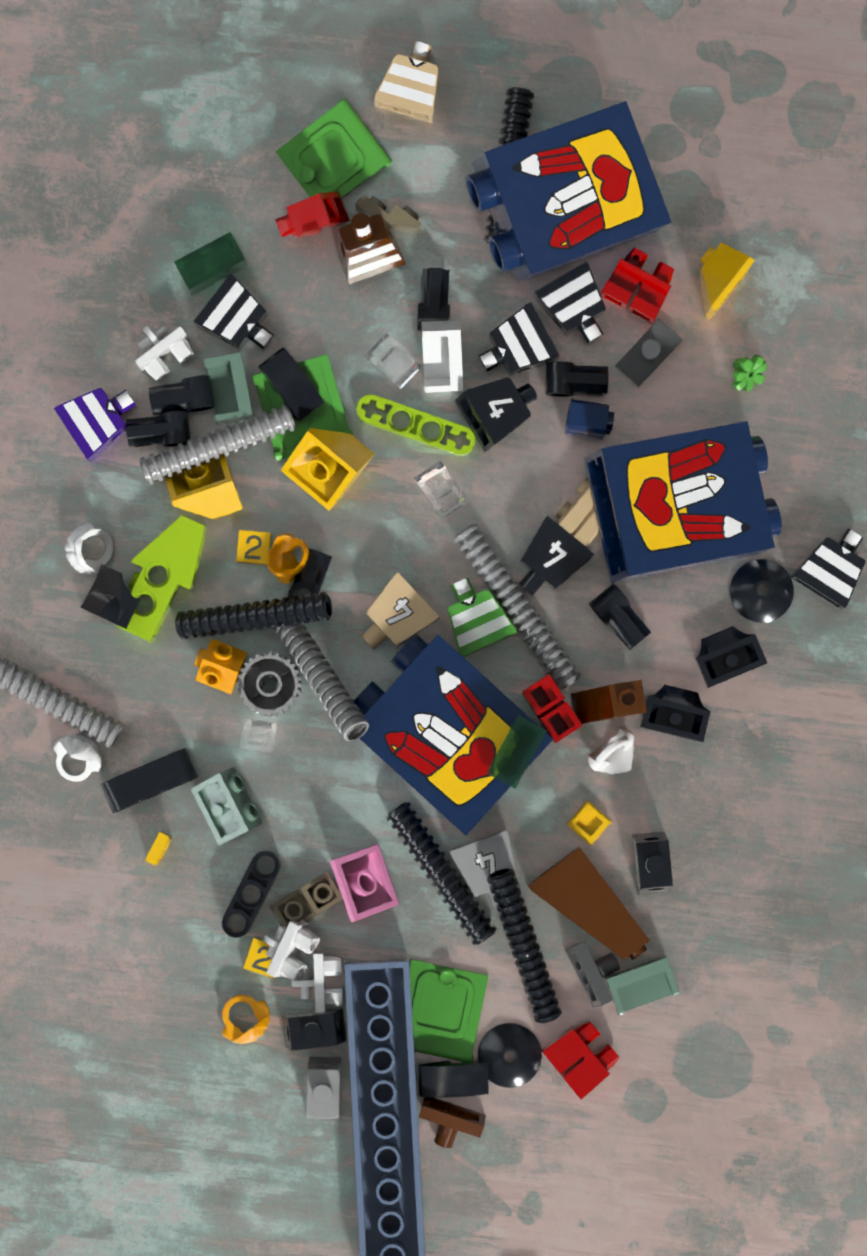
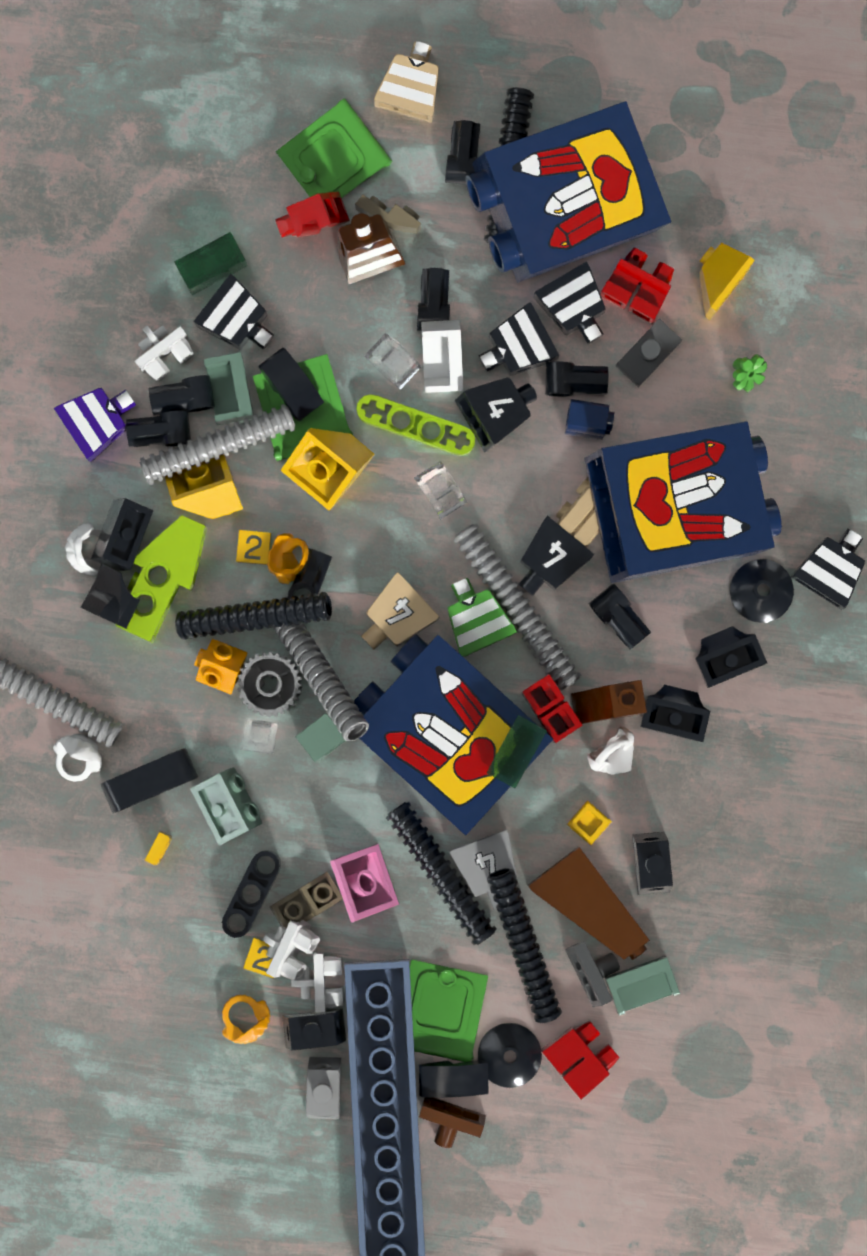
none -> black panel [91,498,154,571]
none -> sand green panel [295,713,346,763]
none -> black piece [445,120,481,185]

